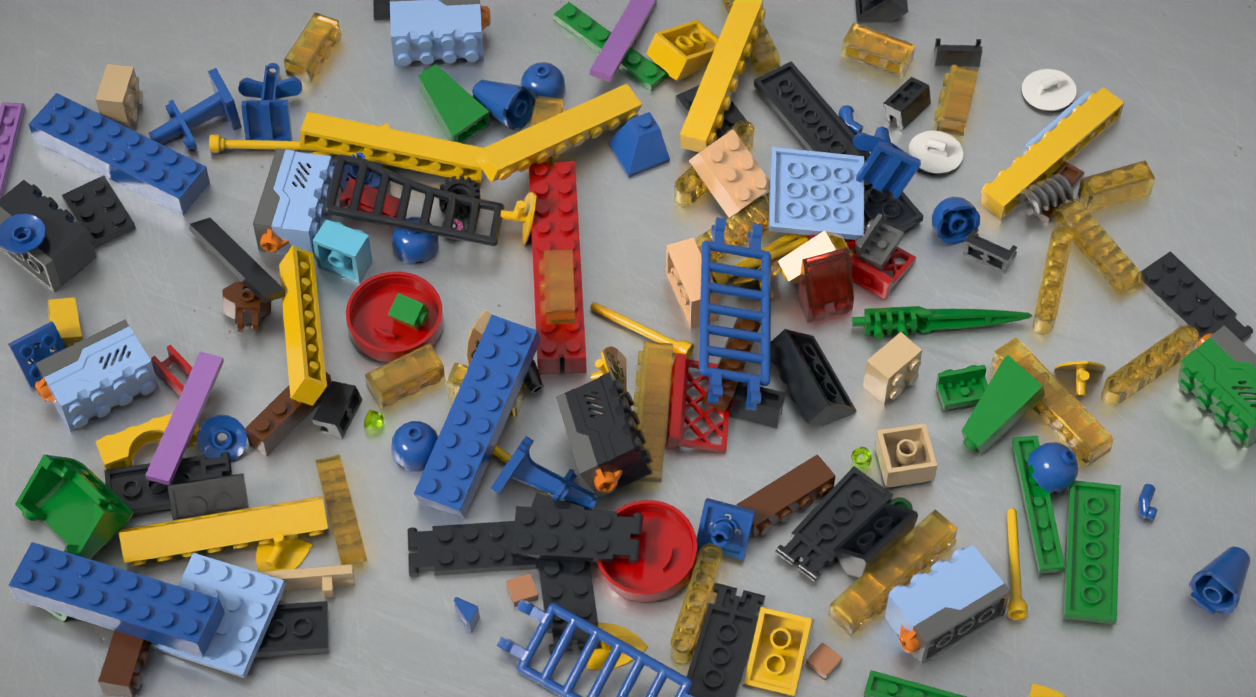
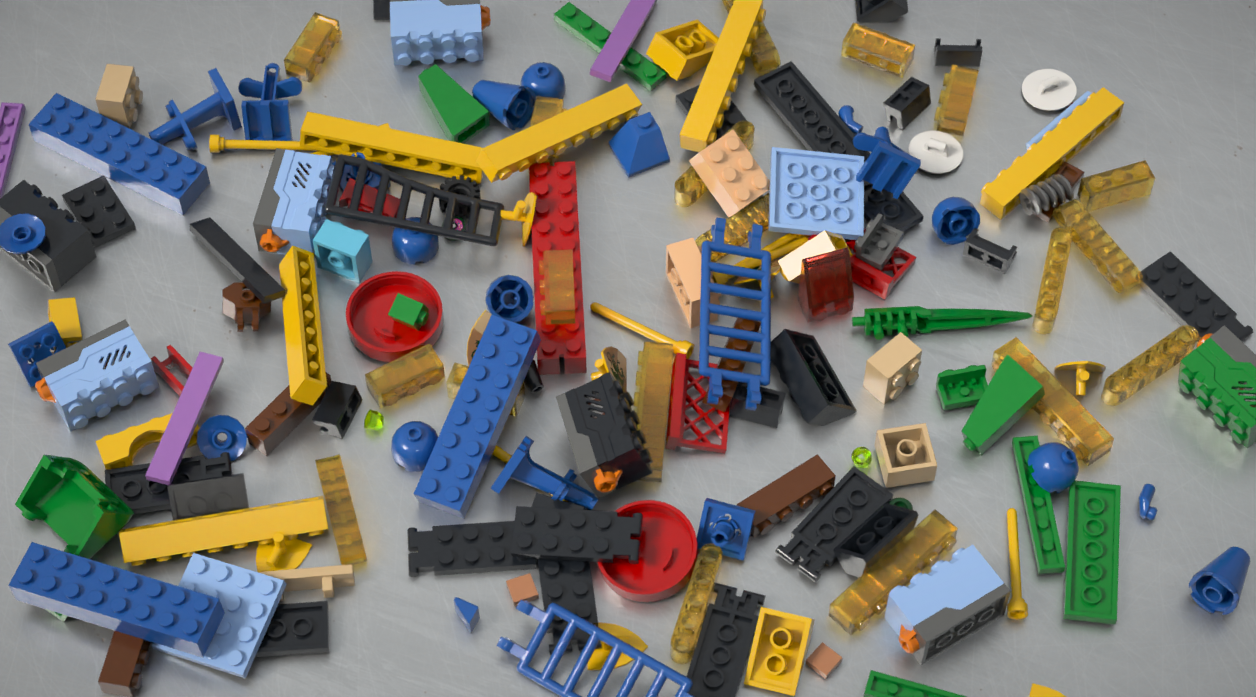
none -> blue cylinder [485,275,534,322]

